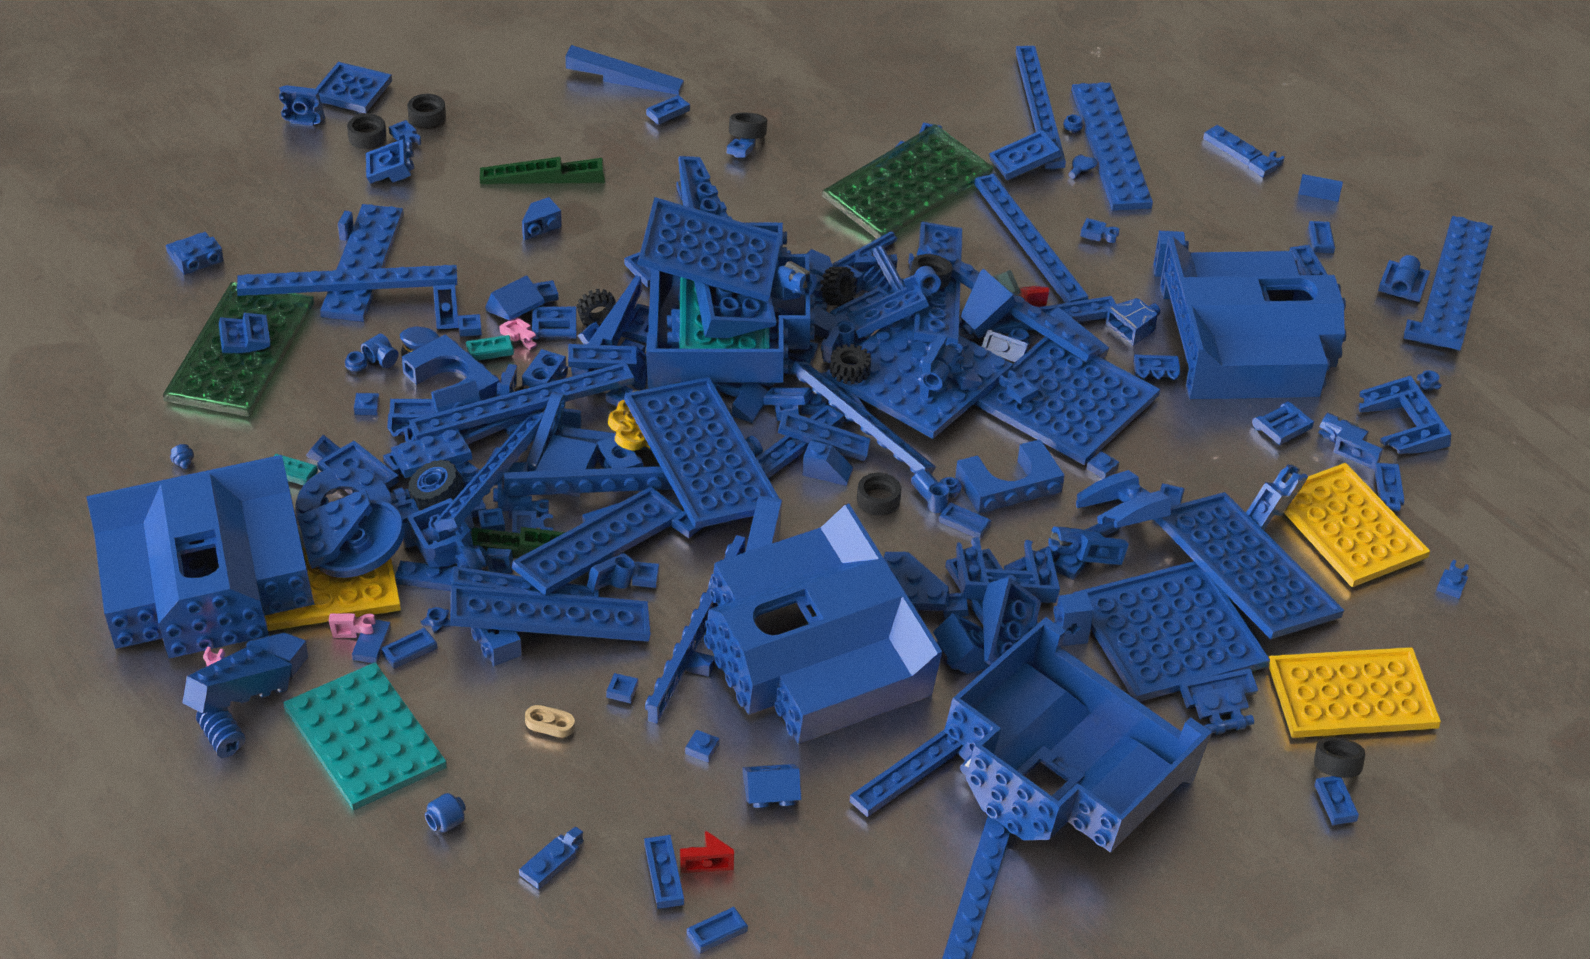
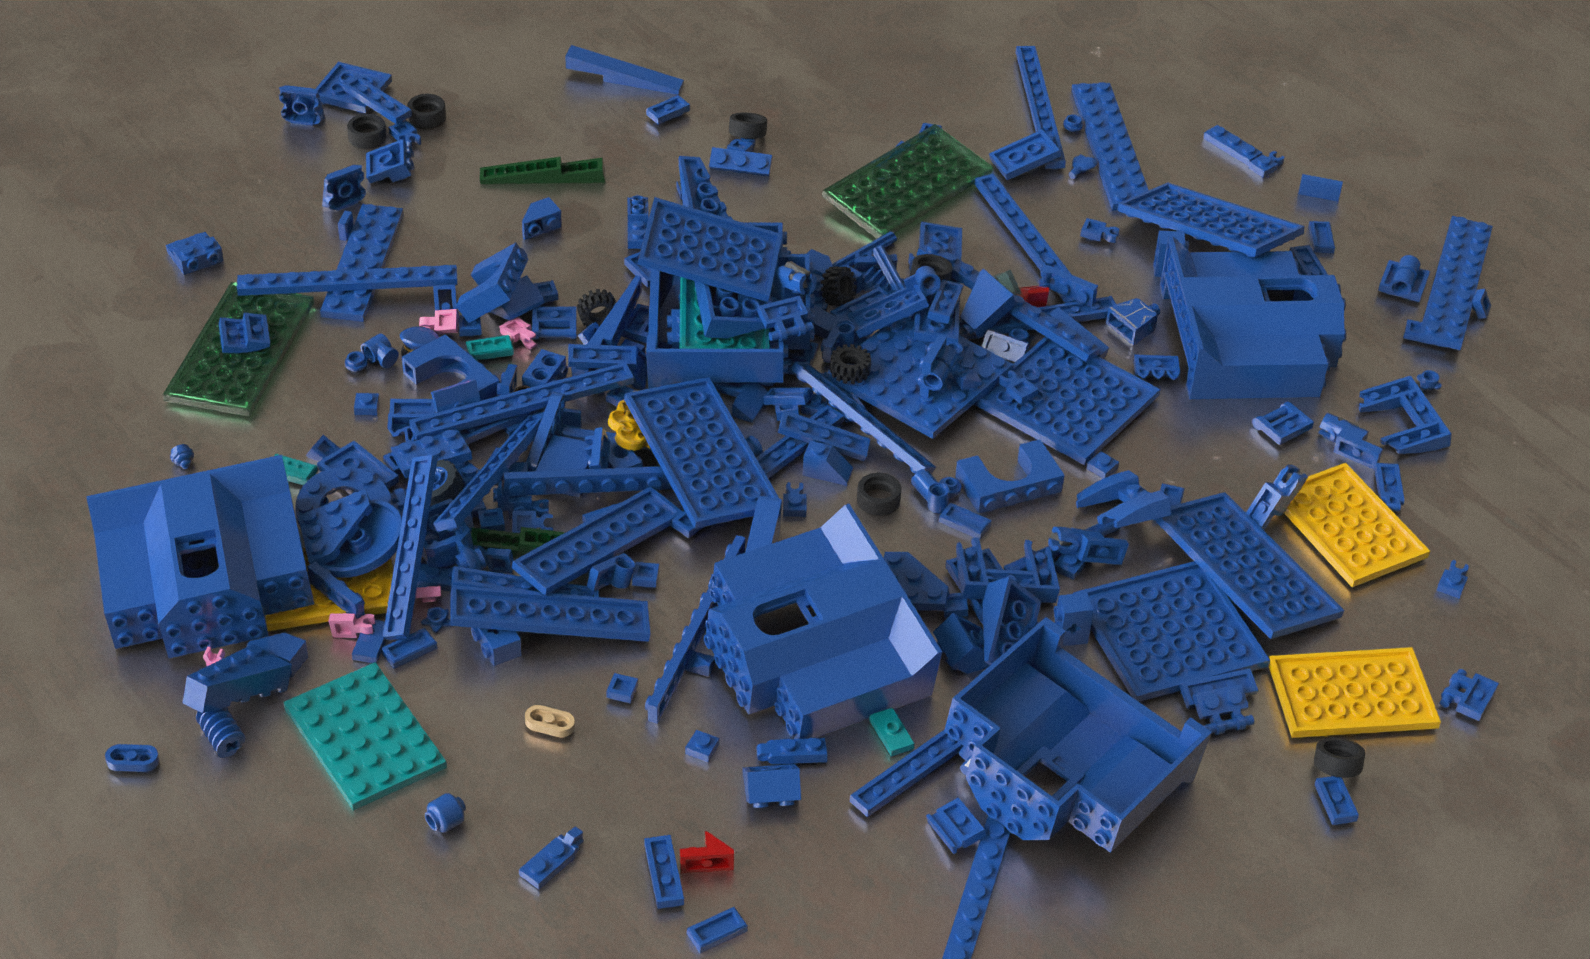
none -> blue plate [105,744,159,772]
none -> blue plate [307,562,365,619]
none -> blue slope [322,165,366,211]
none -> blue plate [343,76,412,125]
none -> blue plate [383,455,438,641]
none -> bright pink plate [415,586,441,602]
none -> bright pink plate [419,309,459,334]
none -> blue arch [456,243,528,323]
none -> blue plate [584,427,610,469]
none -> blue slope [627,195,649,249]
none -> blue plate [709,147,773,177]
none -> blue hinge [756,738,827,764]
none -> blue plate [757,296,814,341]
none -> blue plate [783,482,807,517]
none -> teal plate [869,708,915,757]
none -> blue plate [926,797,986,854]
none -> blue plate [927,280,963,324]
none -> blue plate [1039,265,1098,307]
none -> blue plate [1118,183,1305,258]
none -> blue plate [1440,669,1499,721]
none -> blue plate [1472,289,1491,319]

